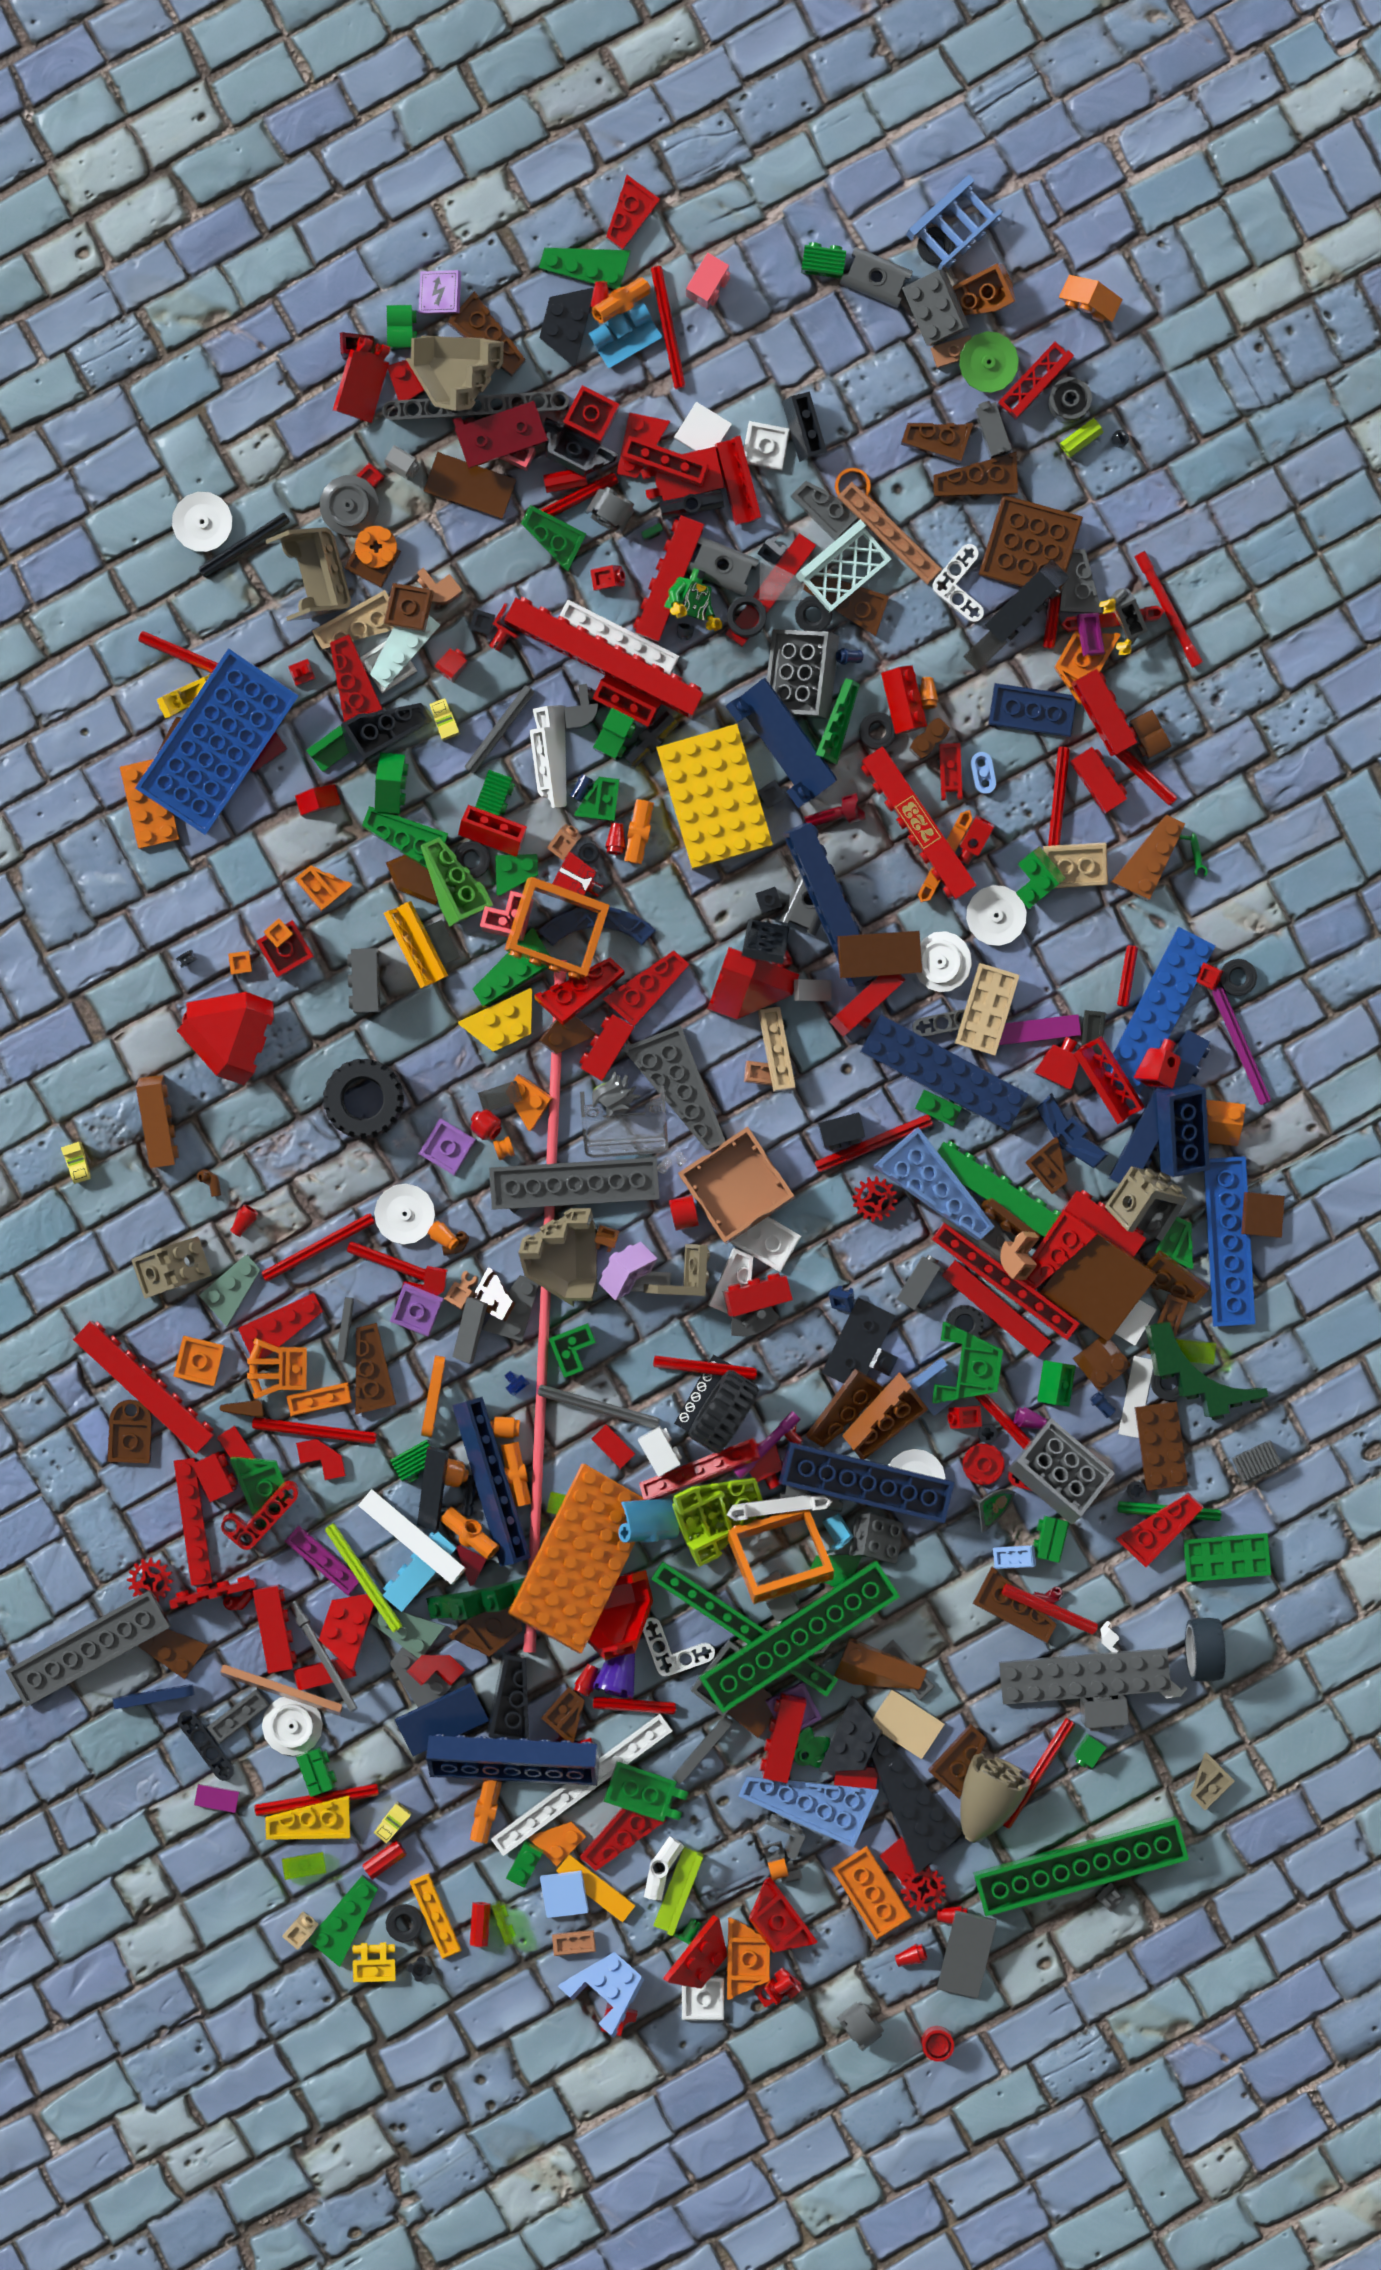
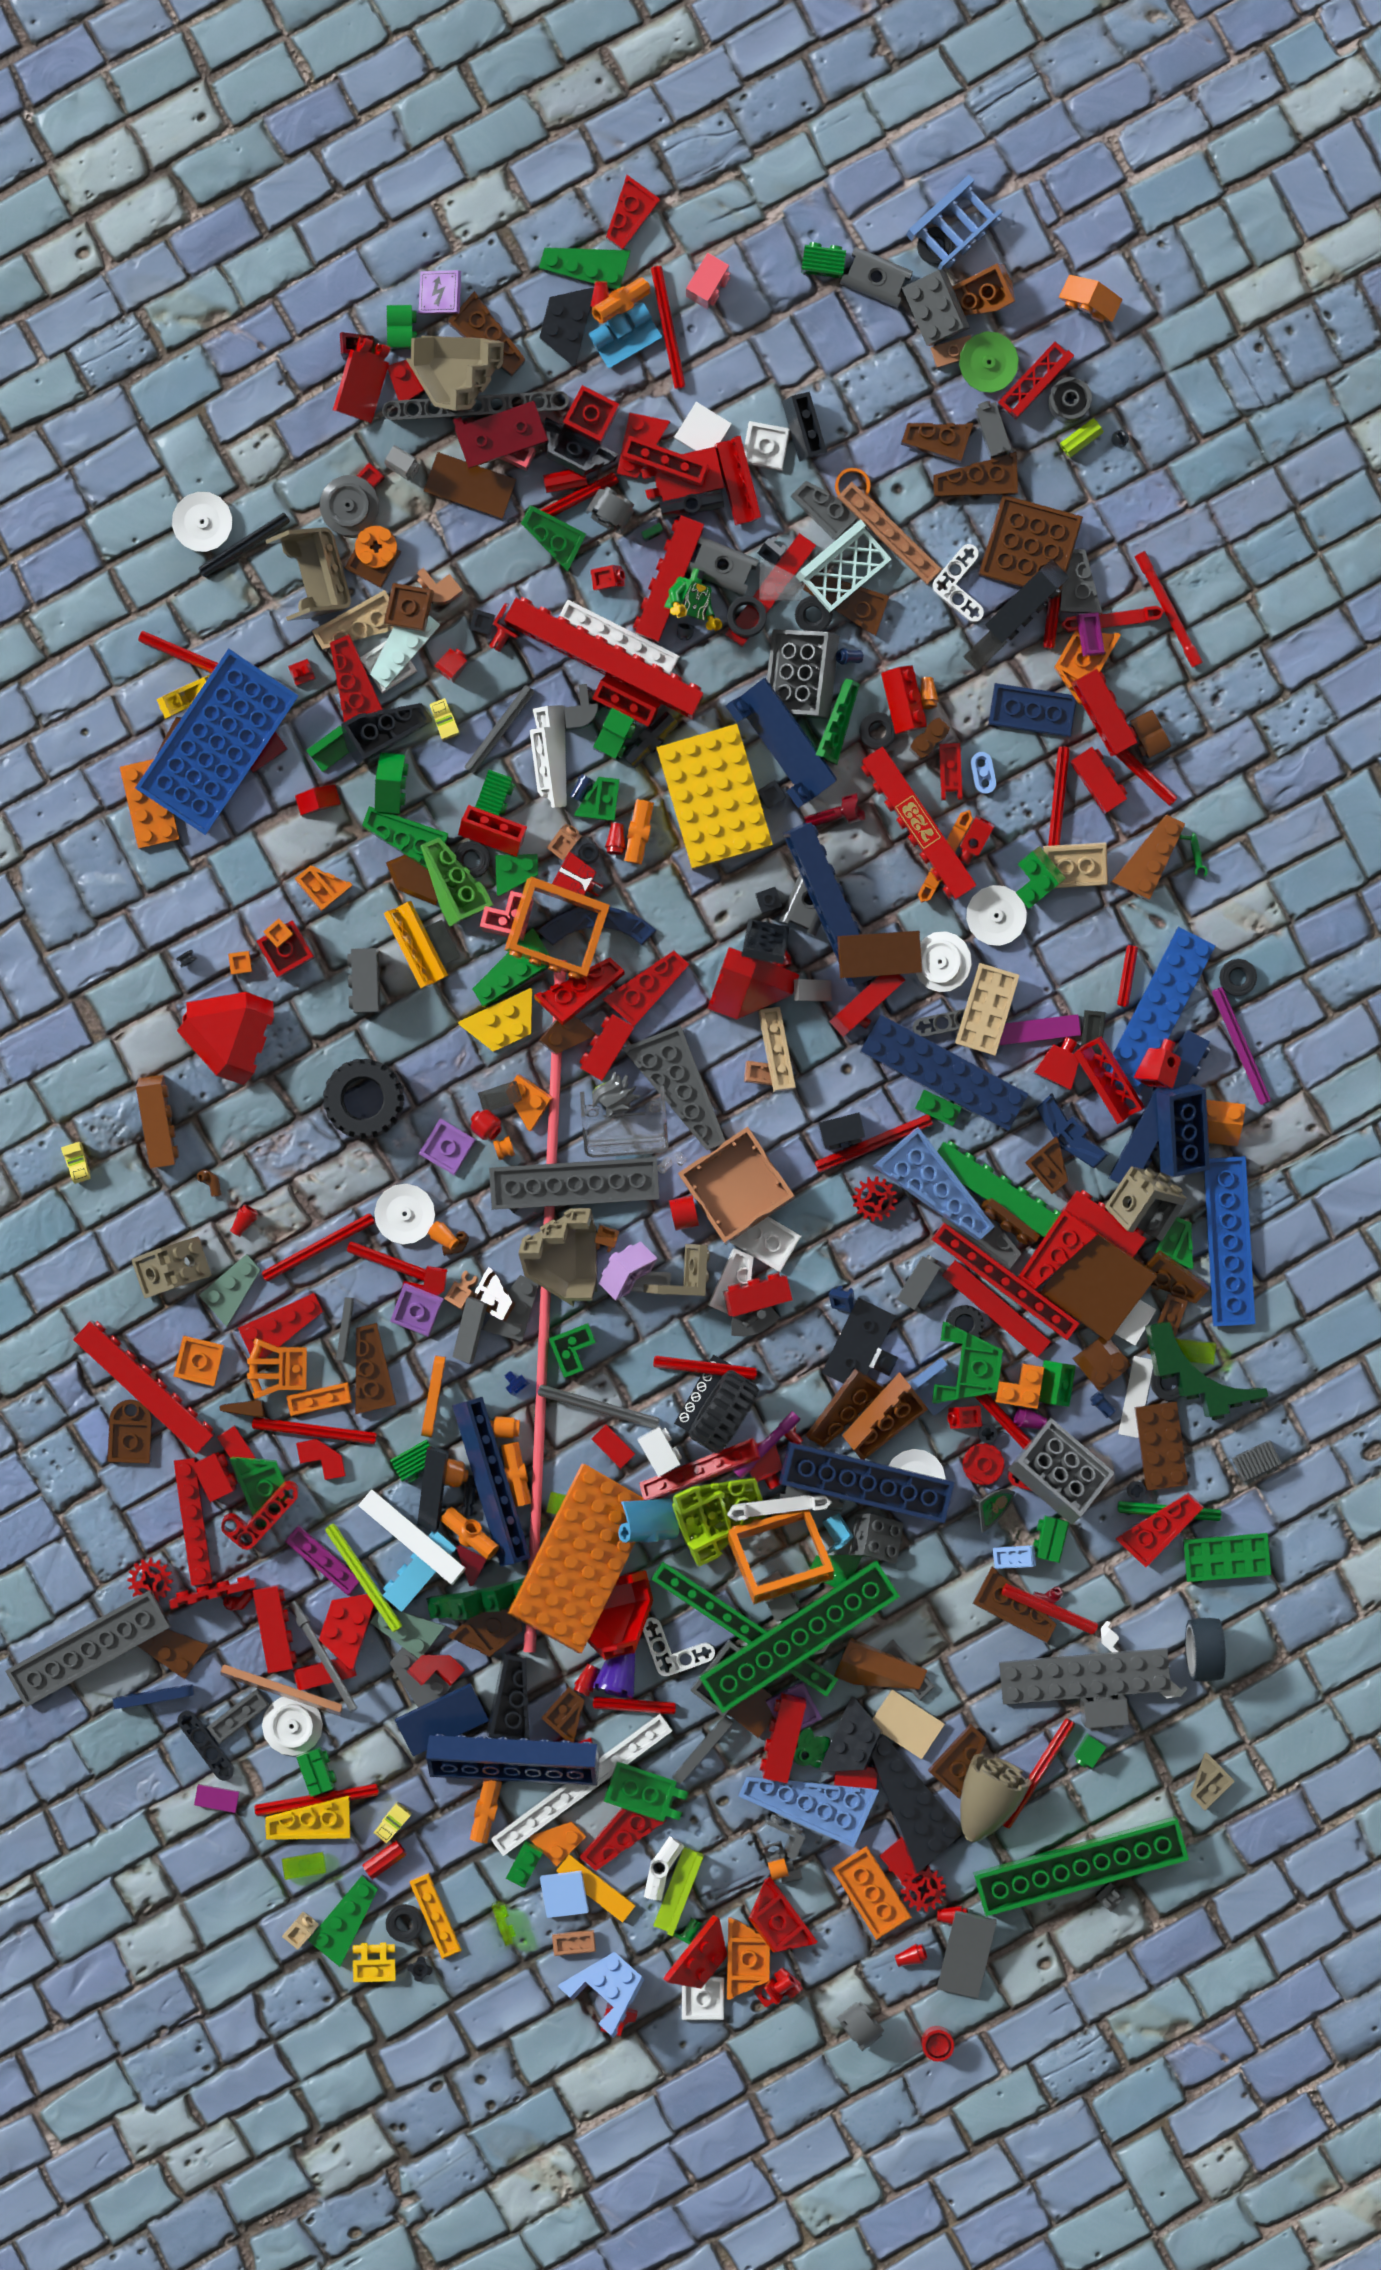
red axle [470,1902,491,1947] -> none
nougat brick [1000,1231,1039,1280] -> none
dark grey torso [1100,588,1148,655] -> none
red tile [1196,962,1224,990] -> none
reddish brown tile [1241,1192,1285,1238] -> none
none -> orange brick [994,1363,1044,1409]

